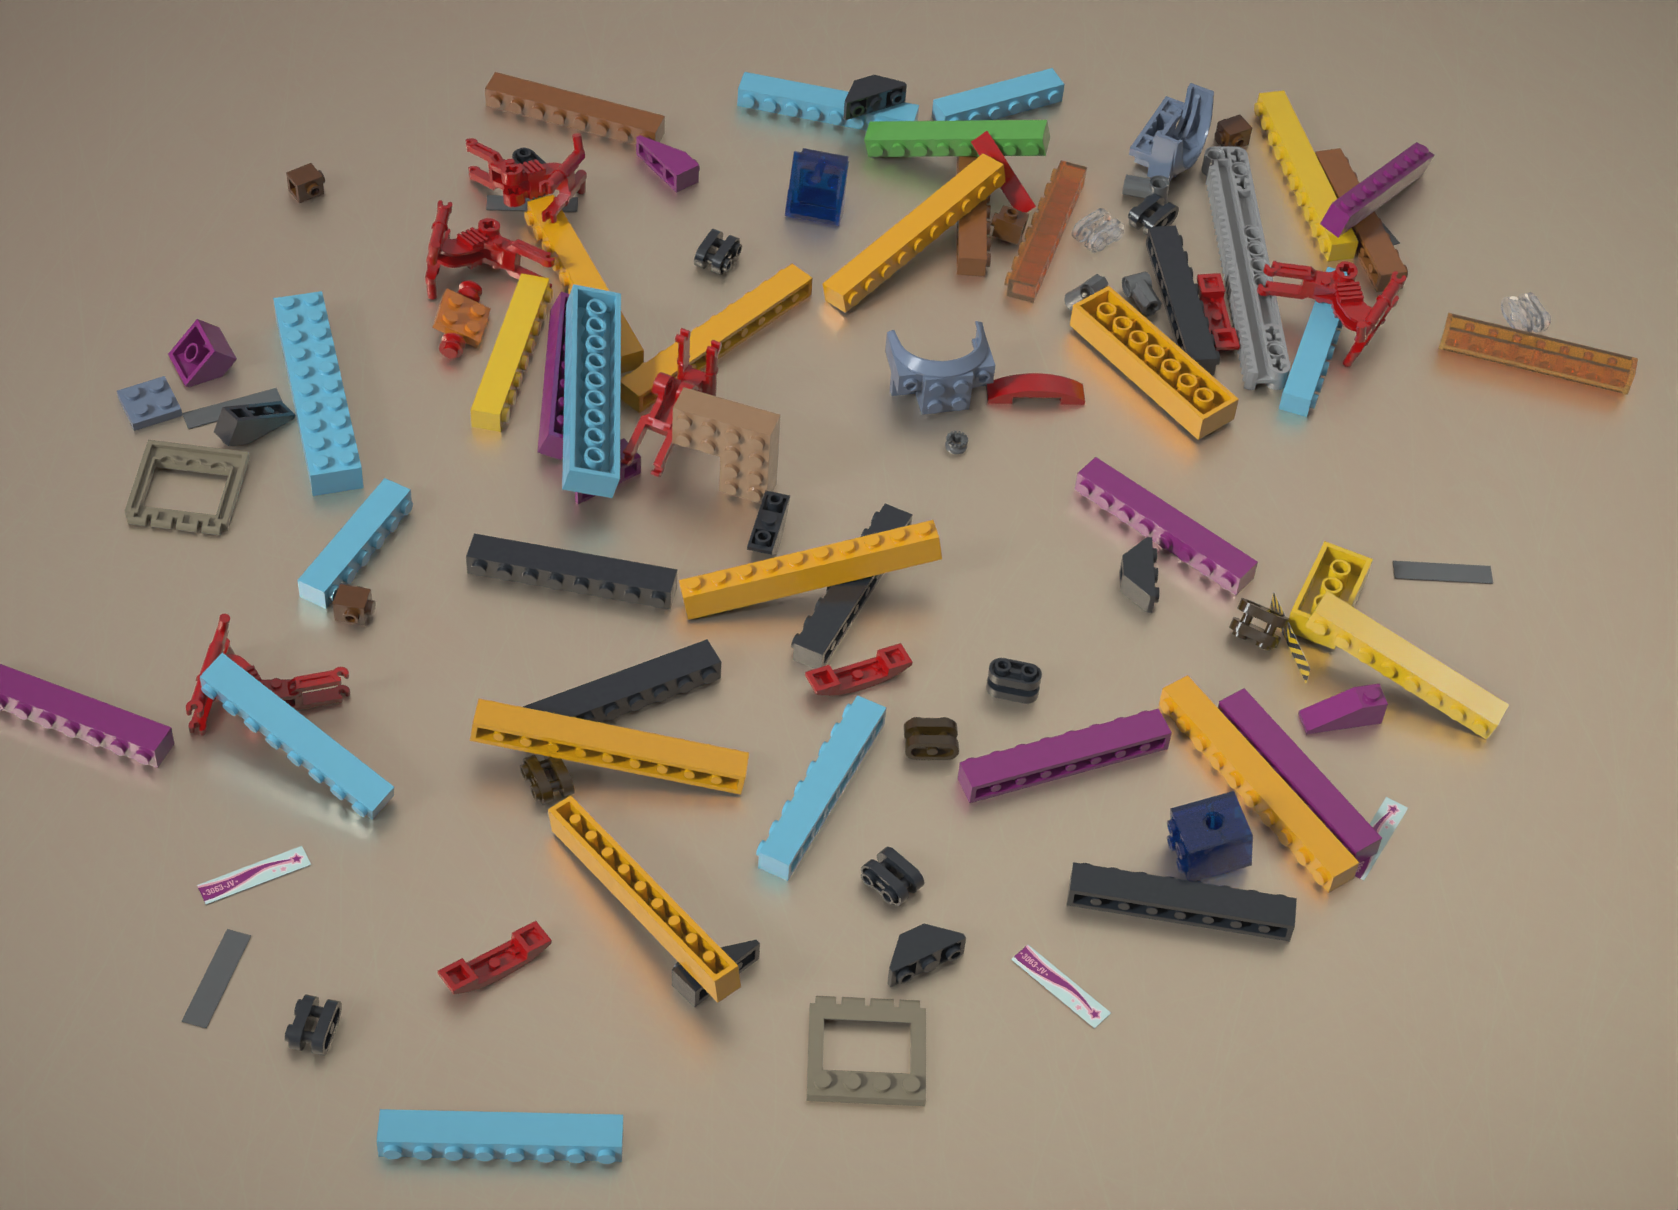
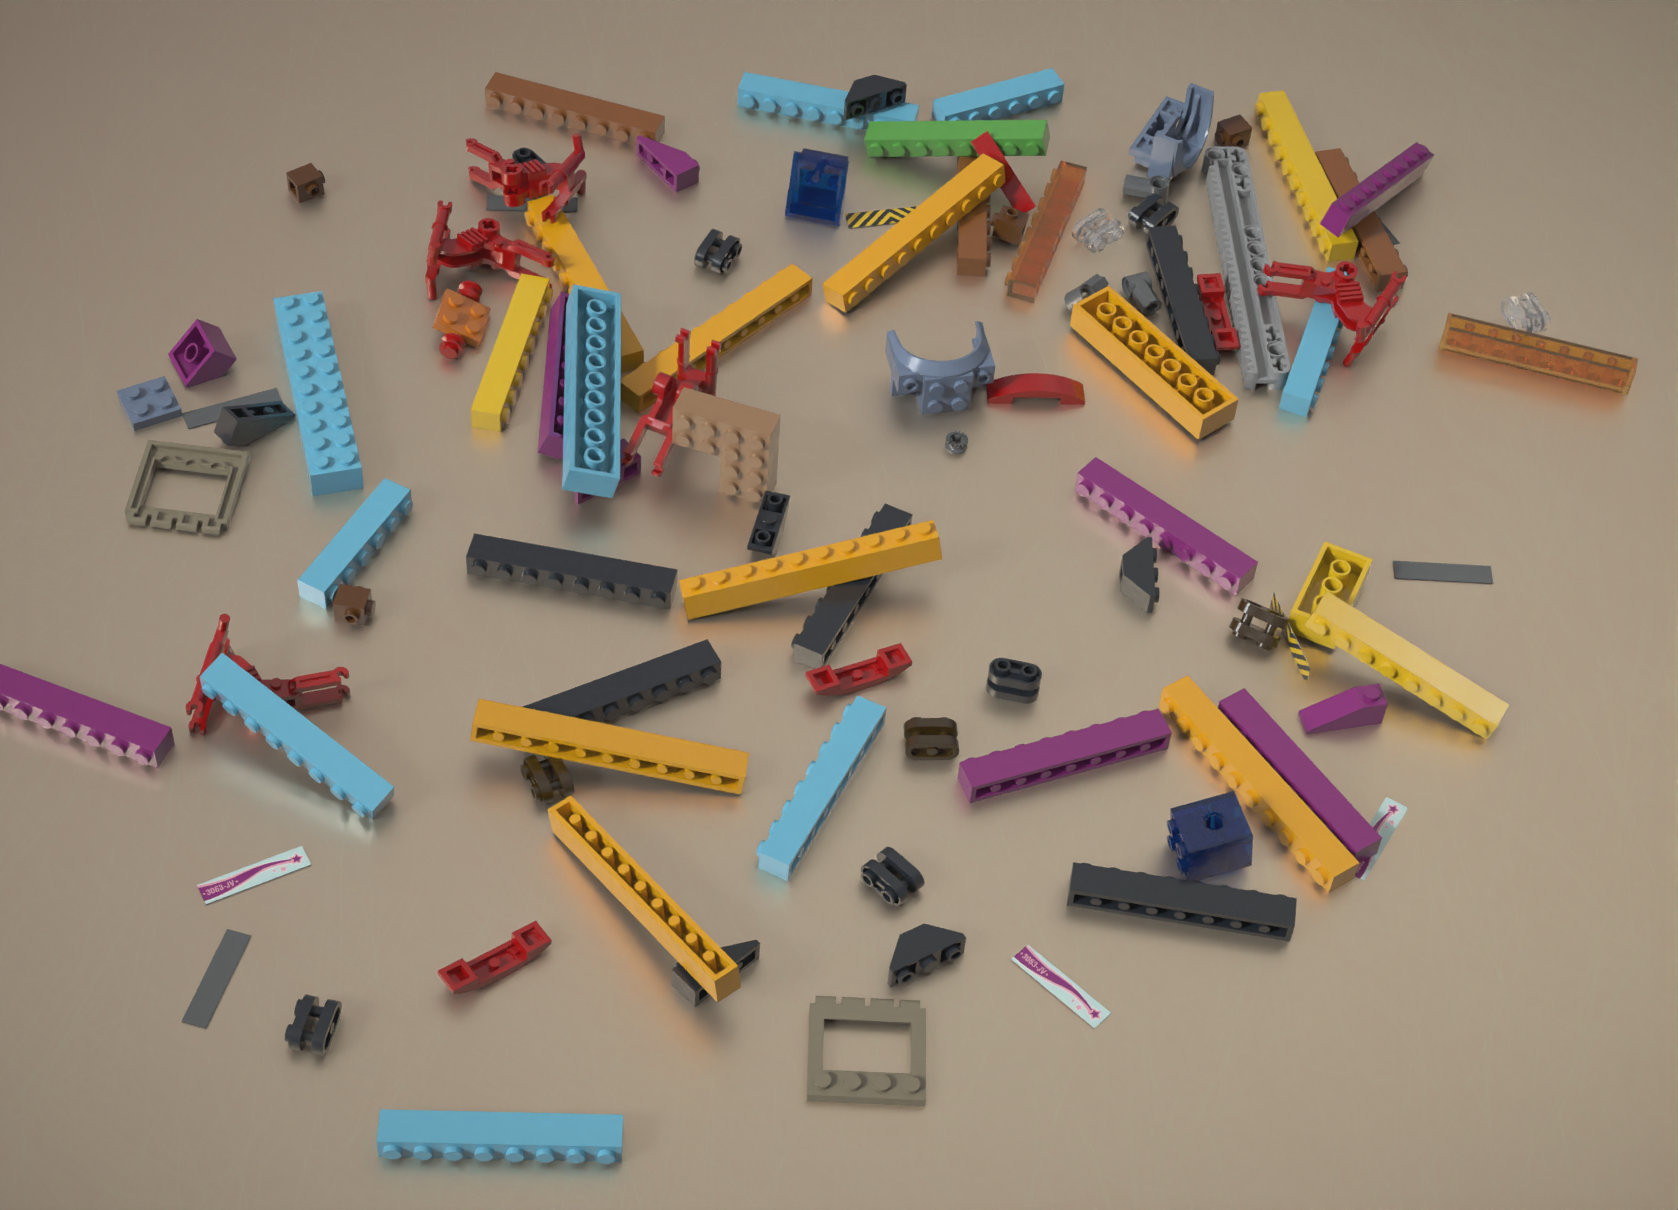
none -> sticker [845,206,918,228]

